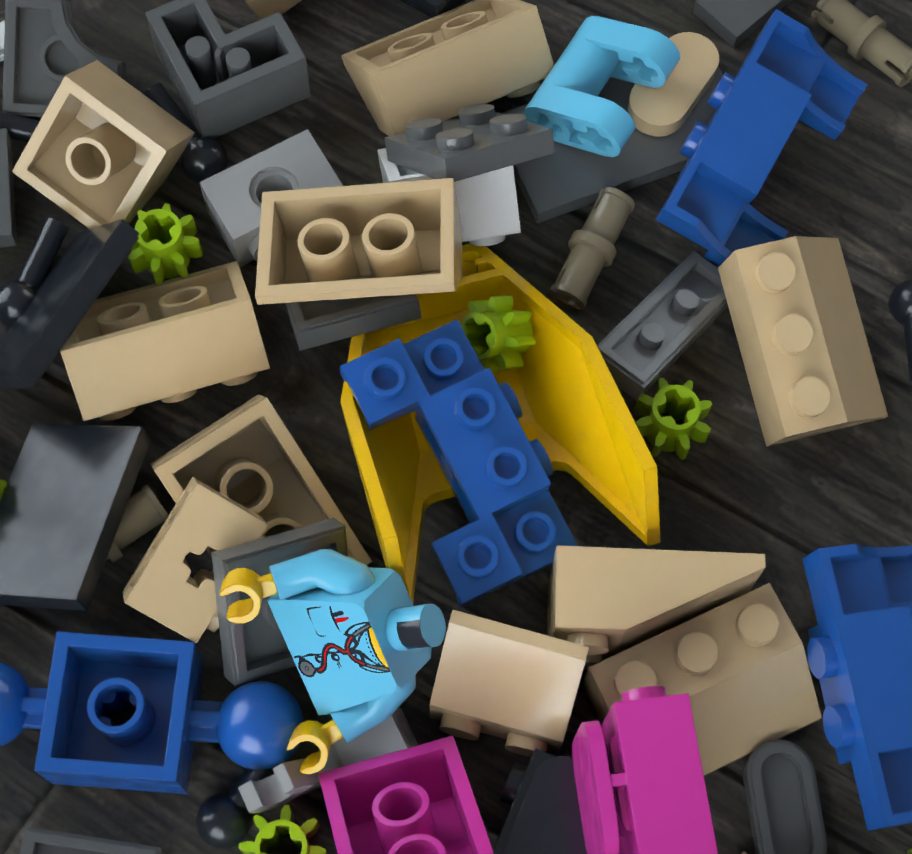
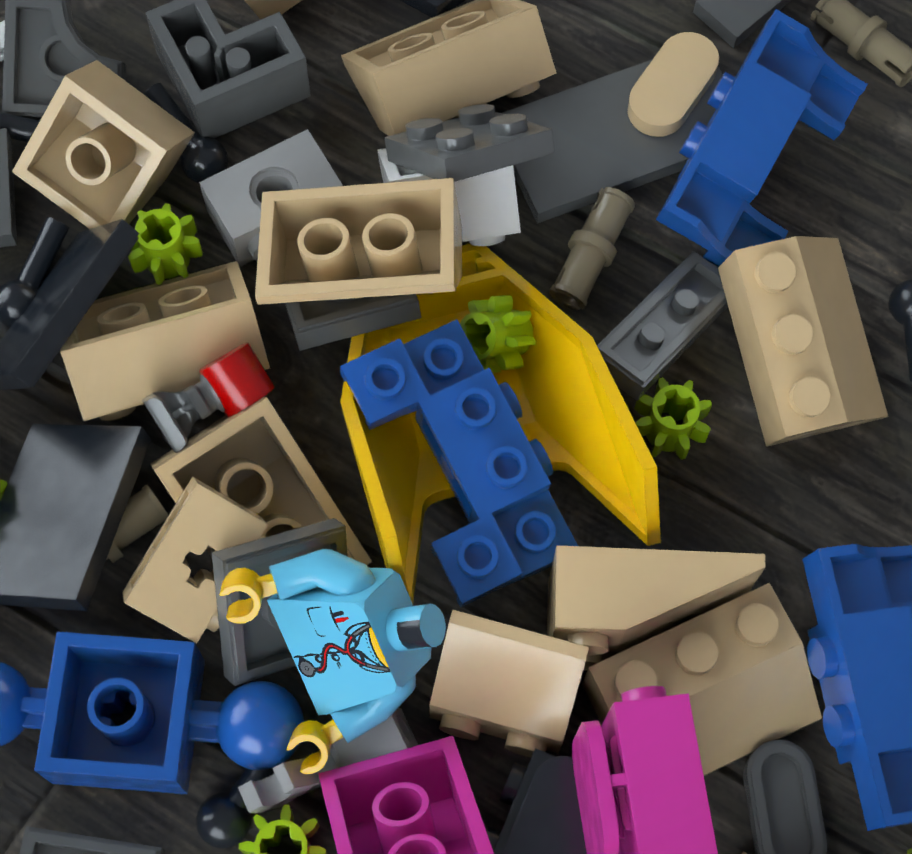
medium azure connector [524,16,680,157] -> none
none -> leg [142,342,275,453]

